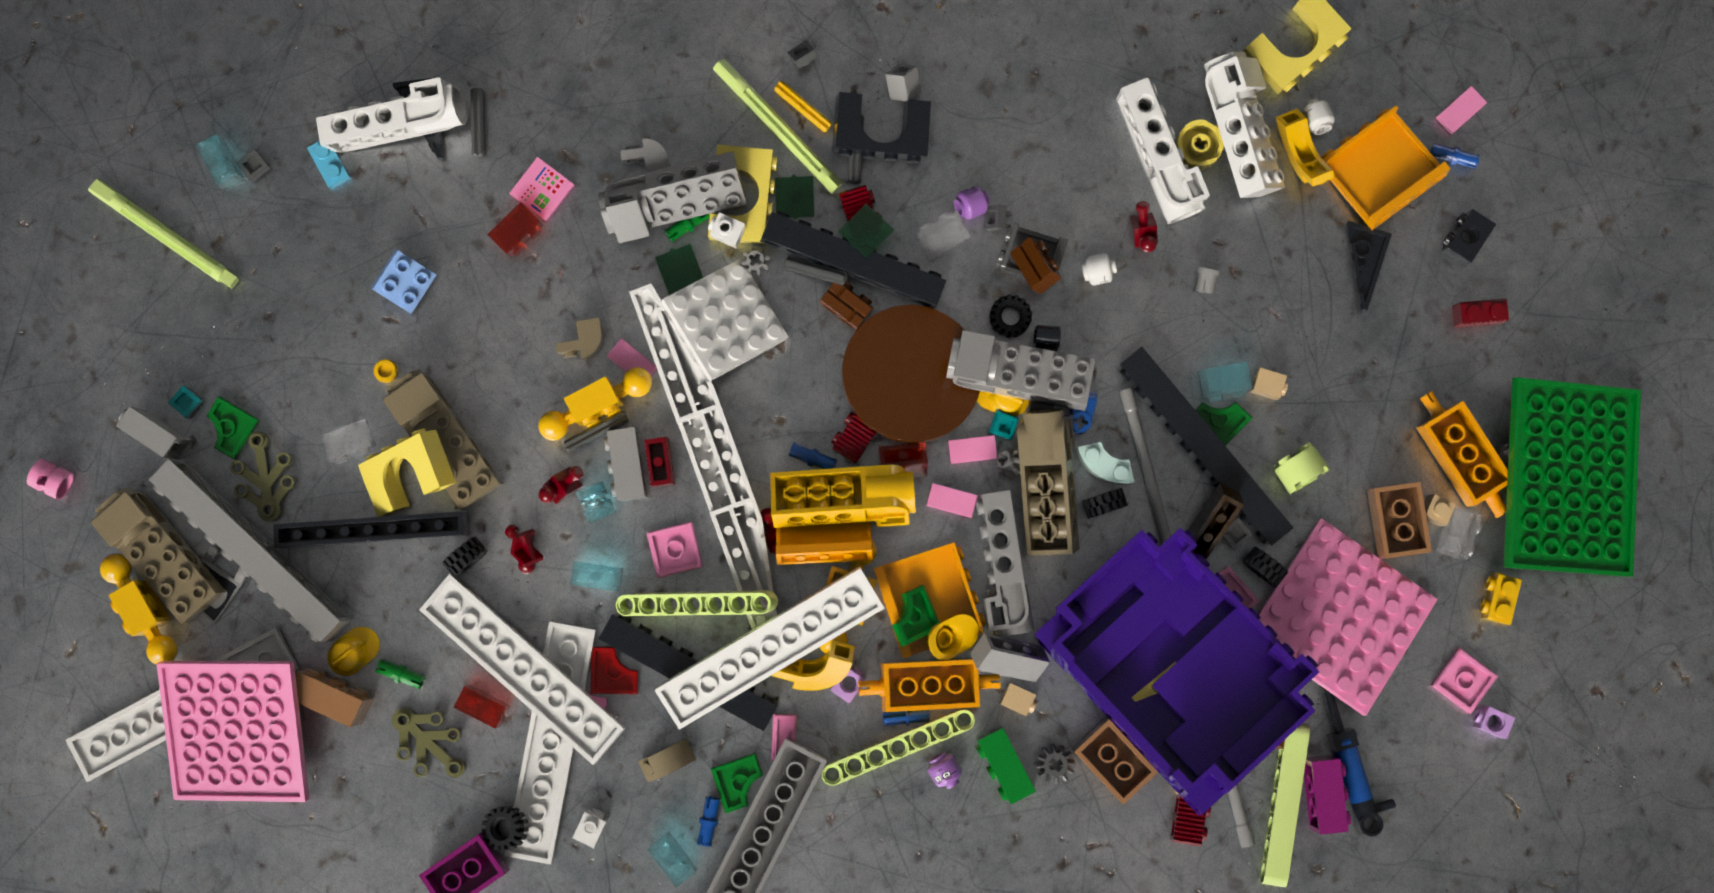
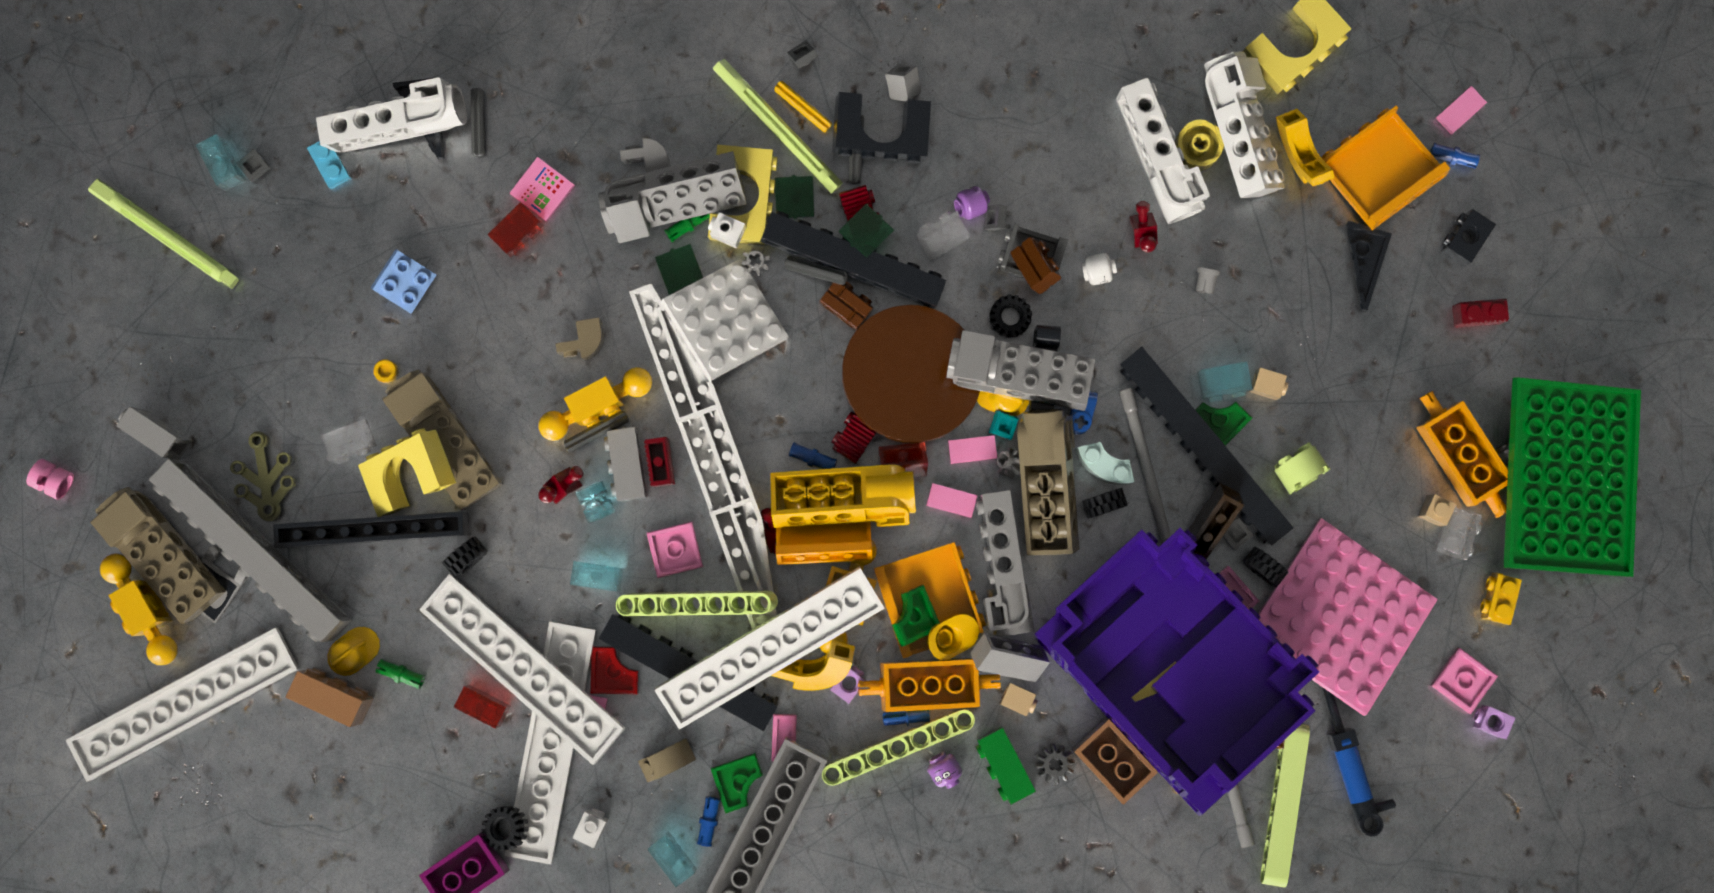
bright pink plate [157,661,310,802] -> none
teal plate [168,385,203,418] -> none
green tile [206,396,260,460] -> none
olive plant [392,708,466,778] -> none
dark red piece [505,524,544,574] -> none
bright pink tile [607,338,657,376] -> none
dark red brick [1170,794,1211,846] -> none
white head [1301,99,1335,135] -> none
magenta brick [1304,755,1351,835] -> none
medium nougat brick [1367,482,1432,559] -> none

